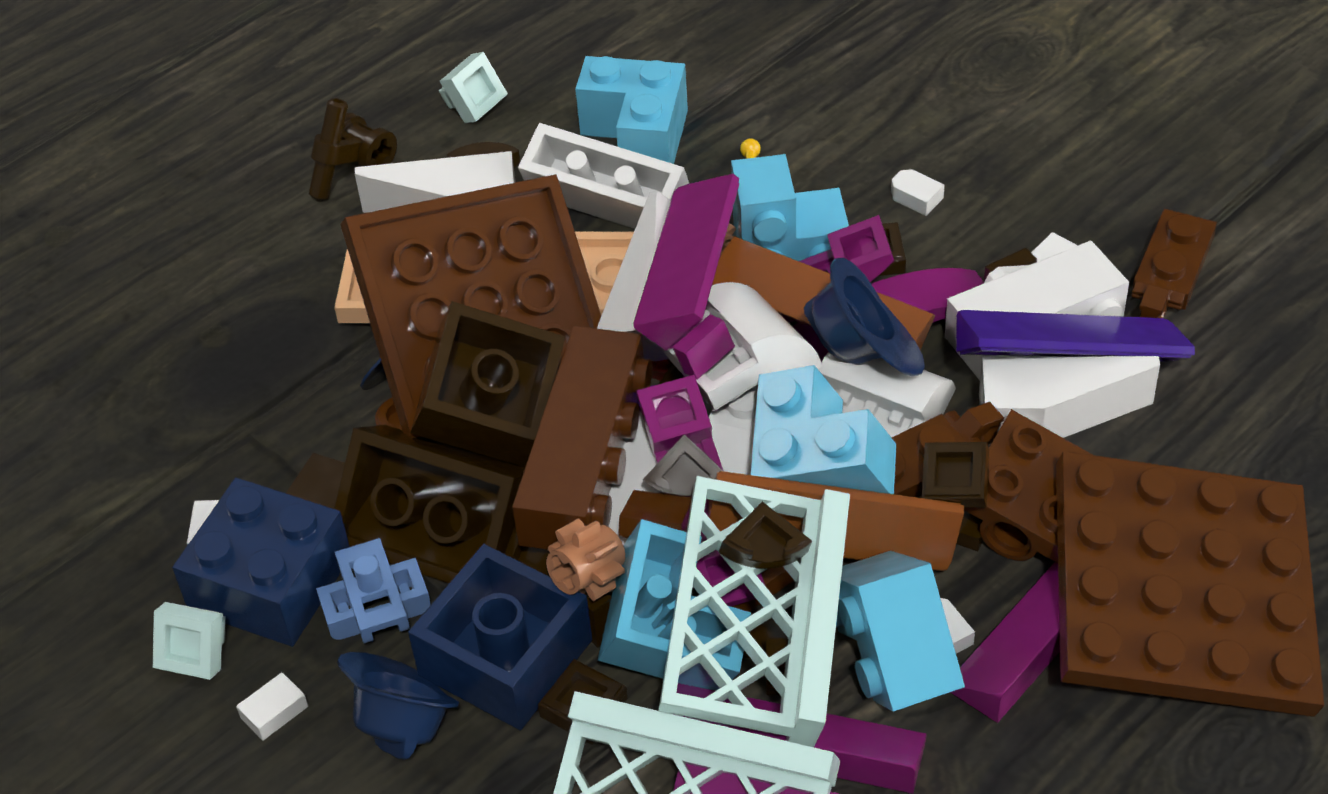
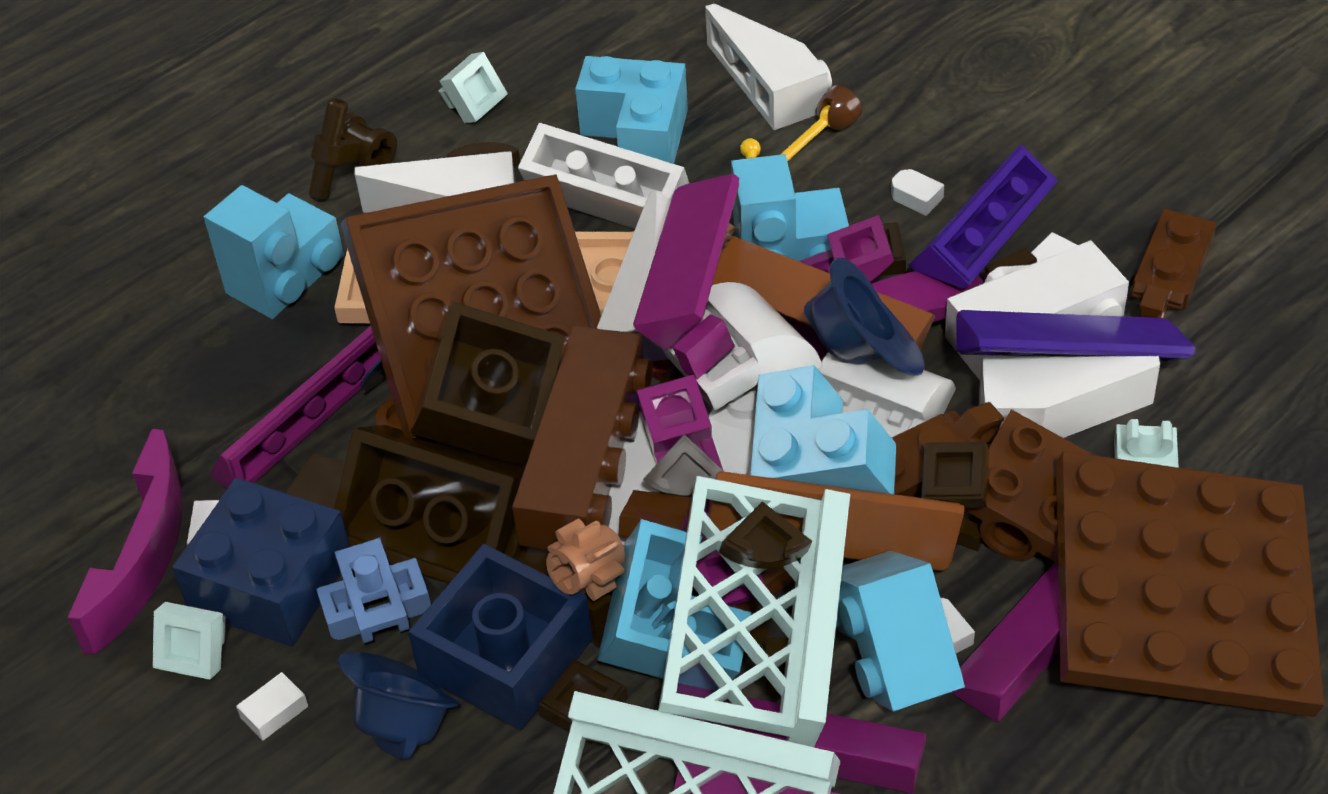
none -> magenta slope [68,429,183,655]
none -> medium azure brick [203,185,344,319]
none -> magenta slope [210,326,380,489]
none -> white slope [705,4,832,130]
none -> reddish brown hinge [780,85,862,162]
none -> dark purple slope [908,144,1058,289]
none -> light aqua tile [1114,419,1179,467]

